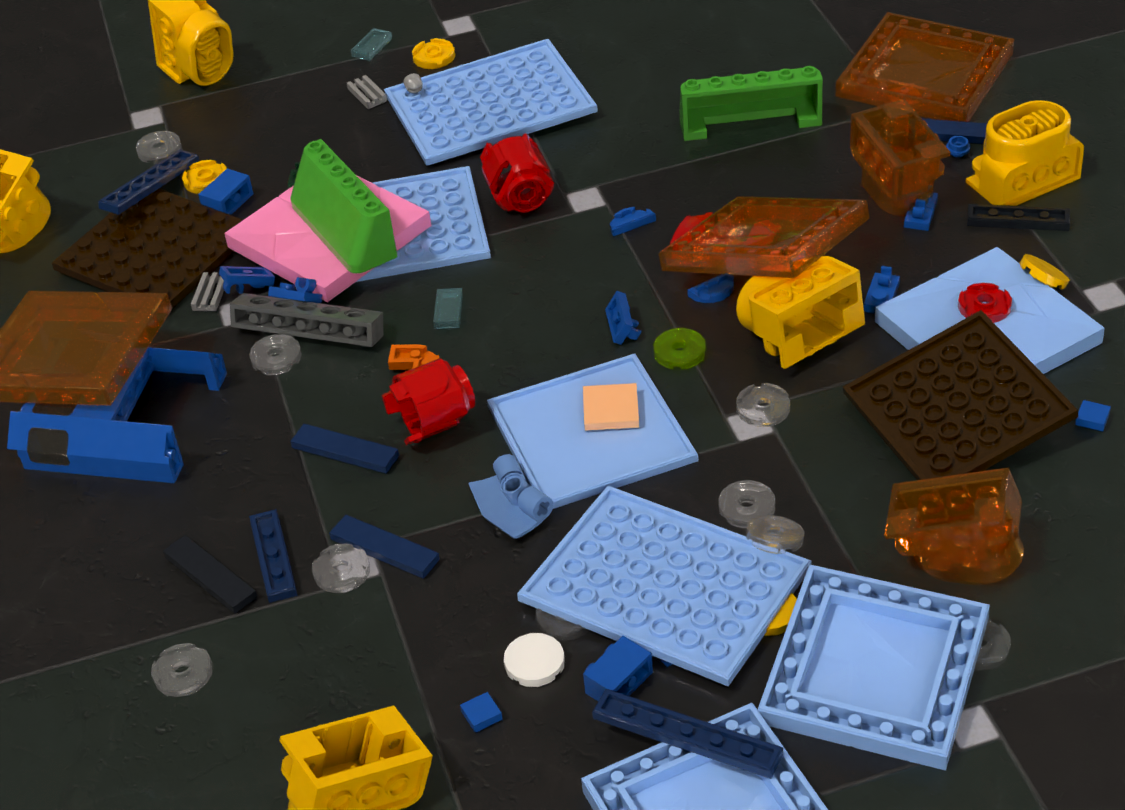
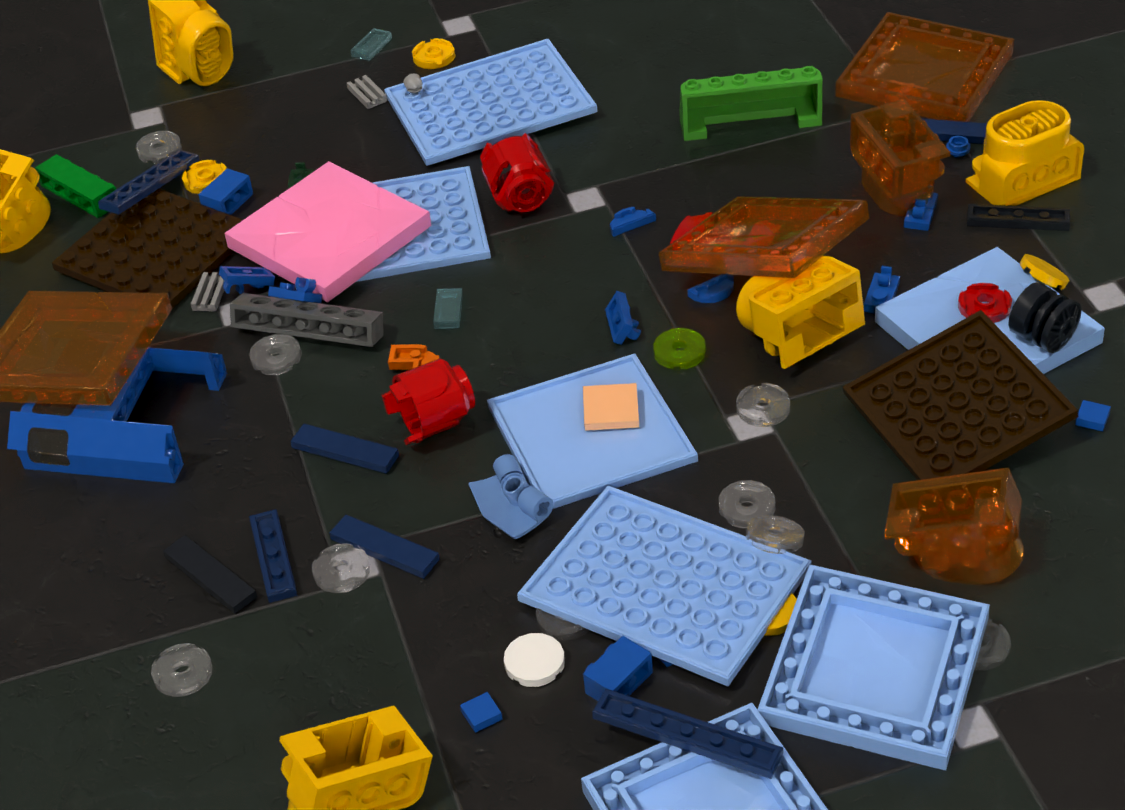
bright green windscreen [290,139,398,274] -> none
none -> green brick [35,154,116,218]
none -> black wheel [1008,282,1082,353]

